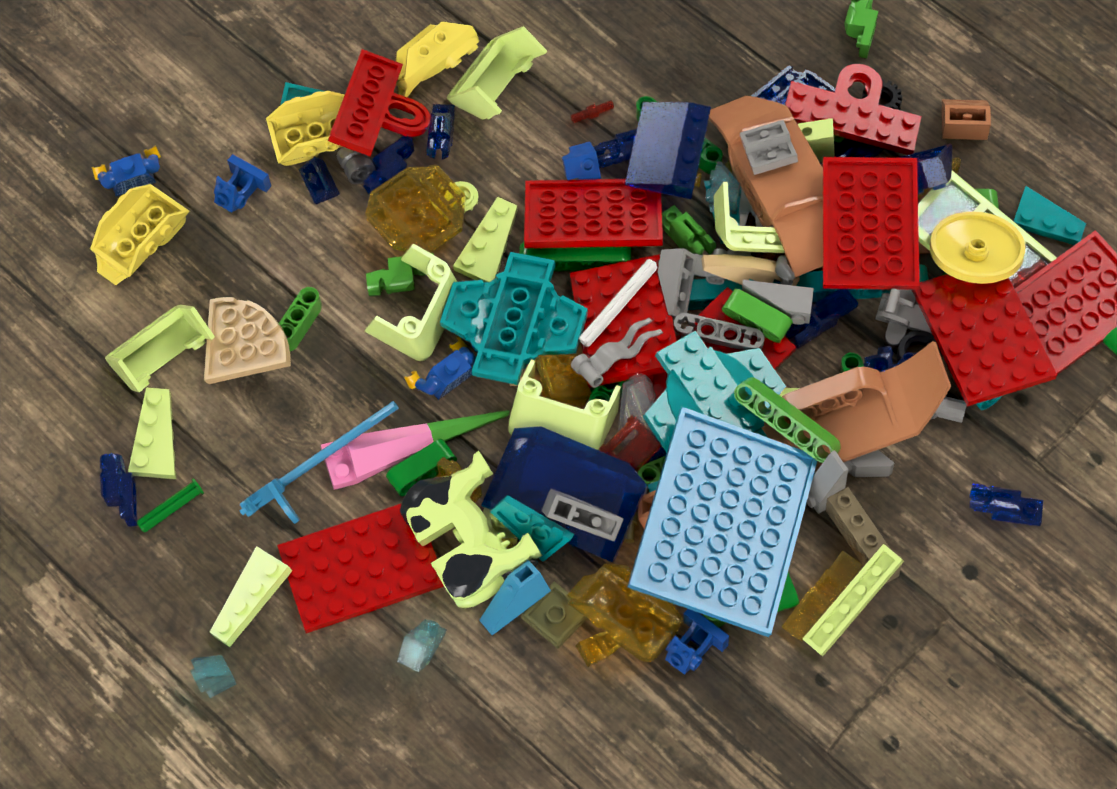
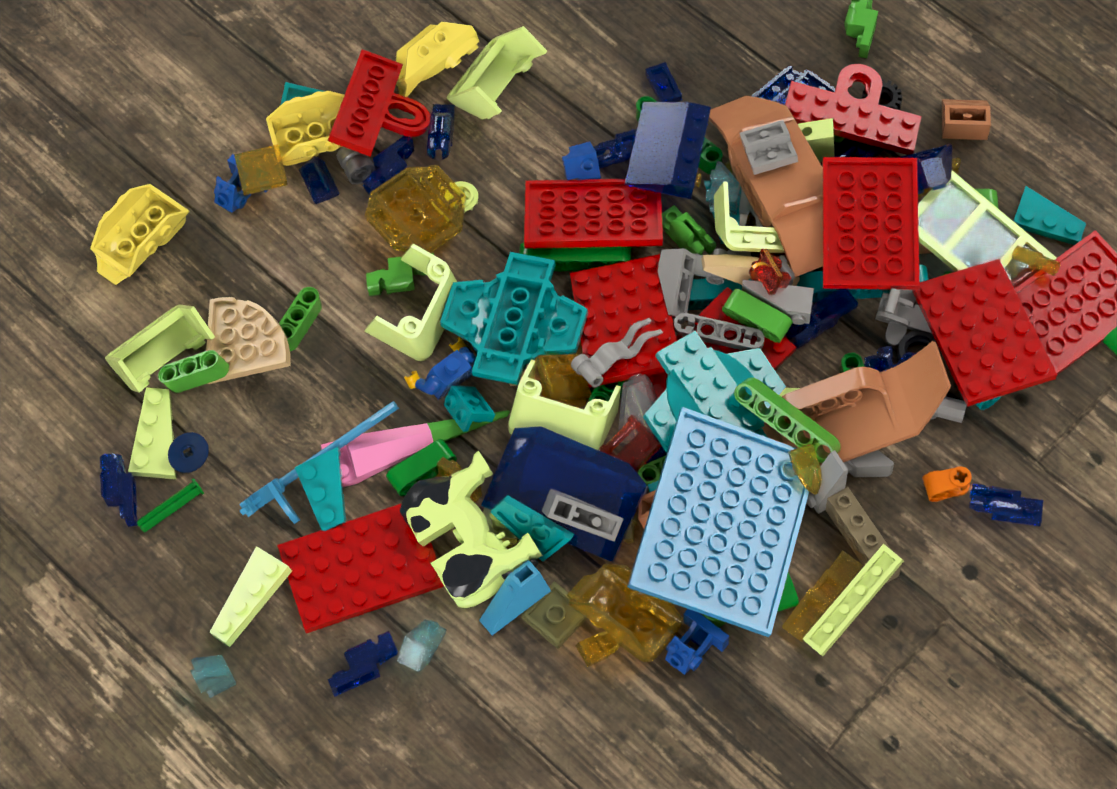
blue torso [92,145,161,196] -> none
yellowish green wing [453,197,518,283] -> none
clear red bar [570,100,614,123] -> none
white axle [579,259,658,347] -> none
light yellow dish [930,211,1026,284] -> none
none -> bright green beam [158,350,229,393]
none -> dark blue piece [168,432,209,473]
none -> clear yellow tile [234,144,288,195]
none -> teal wing [295,447,346,531]
none -> clear blue plate [328,631,398,697]
none -> teal bracket [444,386,496,432]
none -> clear blue plate [645,62,682,107]
none -> clear red hips [749,249,791,295]
none -> clear yellow plate [788,444,821,495]
none -> orange piece [922,466,972,502]
none -> clear yellow pin [1012,245,1060,276]

